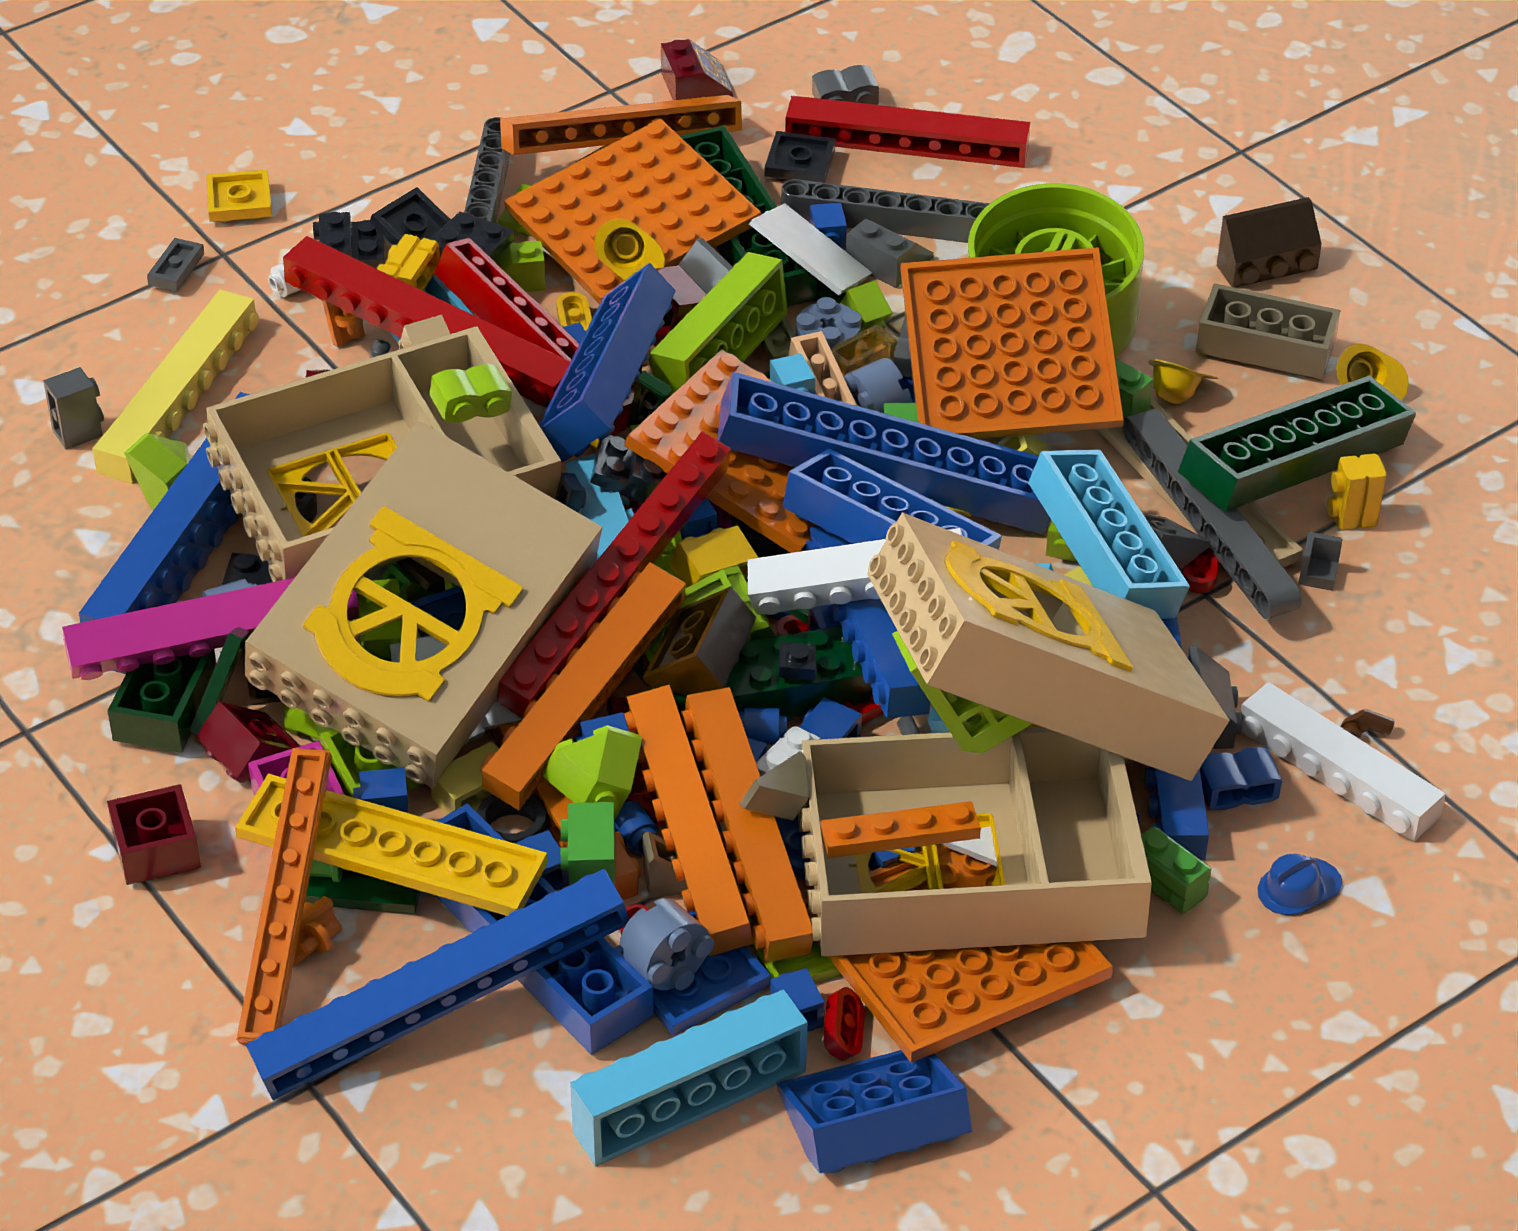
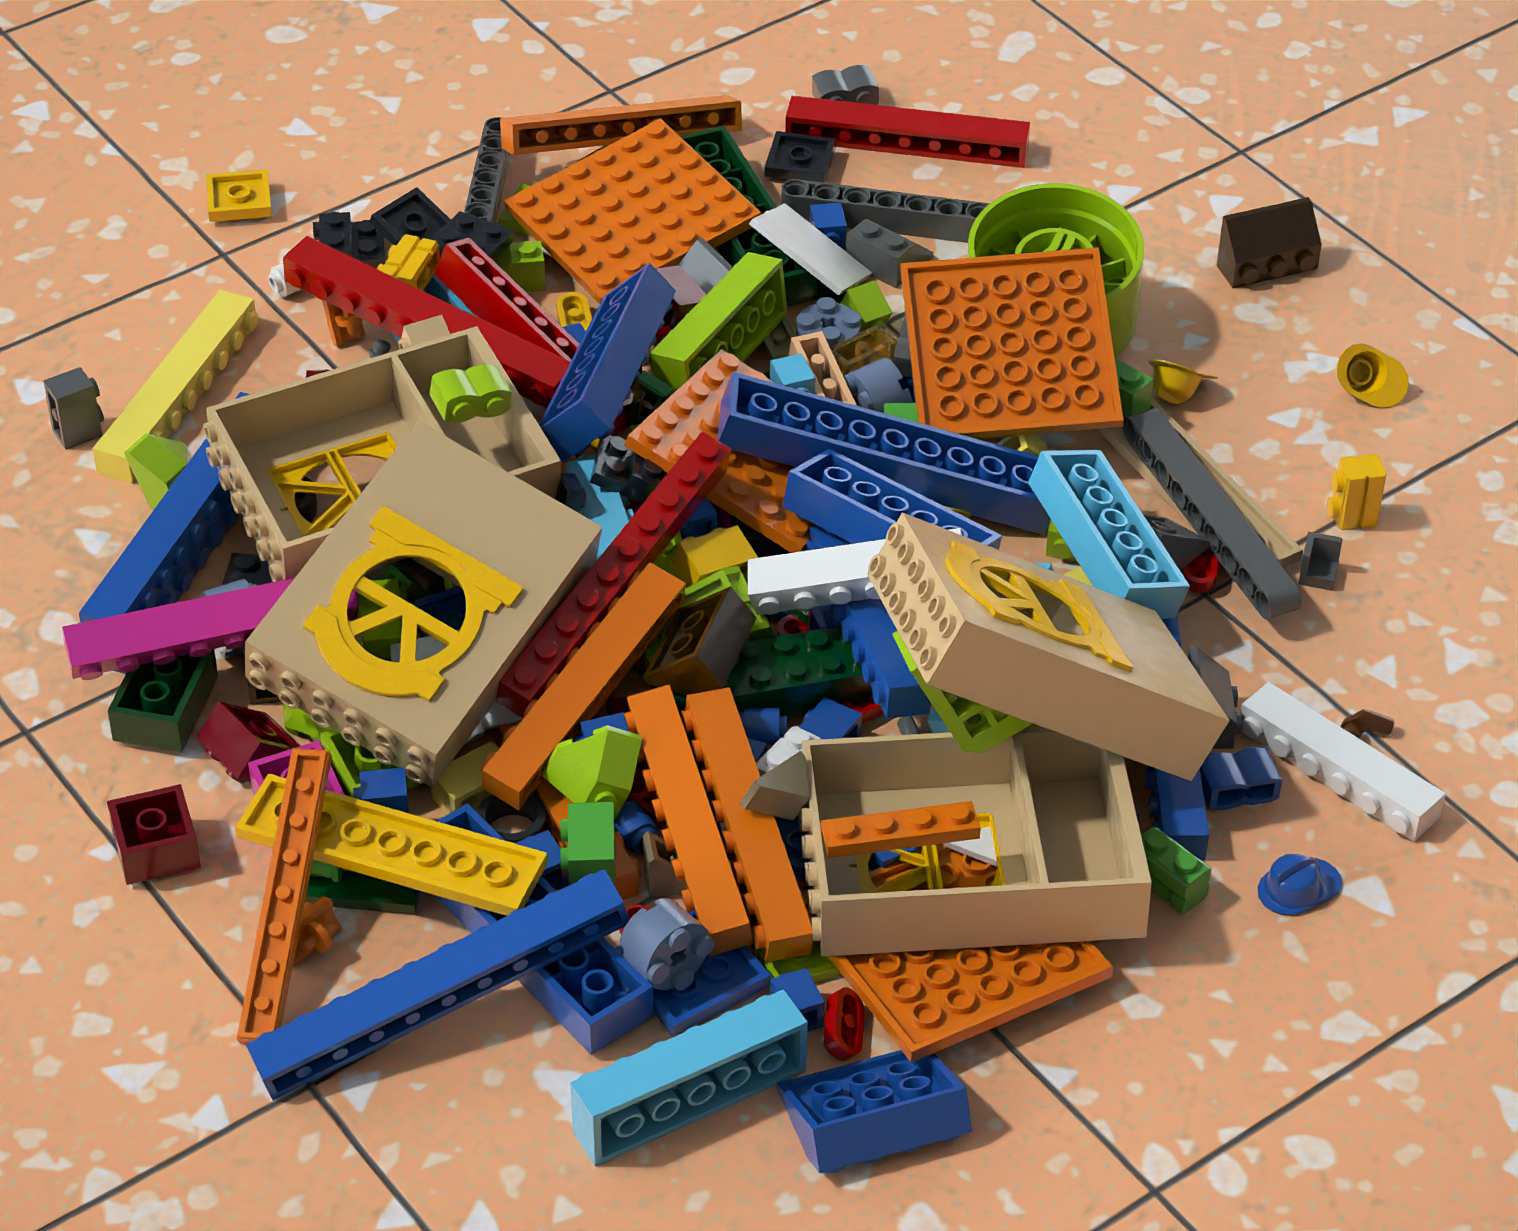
dark grey plate [147,238,204,292] -> none
dark green tile [190,627,250,735] -> none
yellow piece [594,218,665,281] -> none
dark red slope [661,39,733,100] -> none
black plate [778,642,816,680] -> none
dark green brick [1178,376,1416,512] -> none
dark tan brick [1196,283,1341,380] -> none

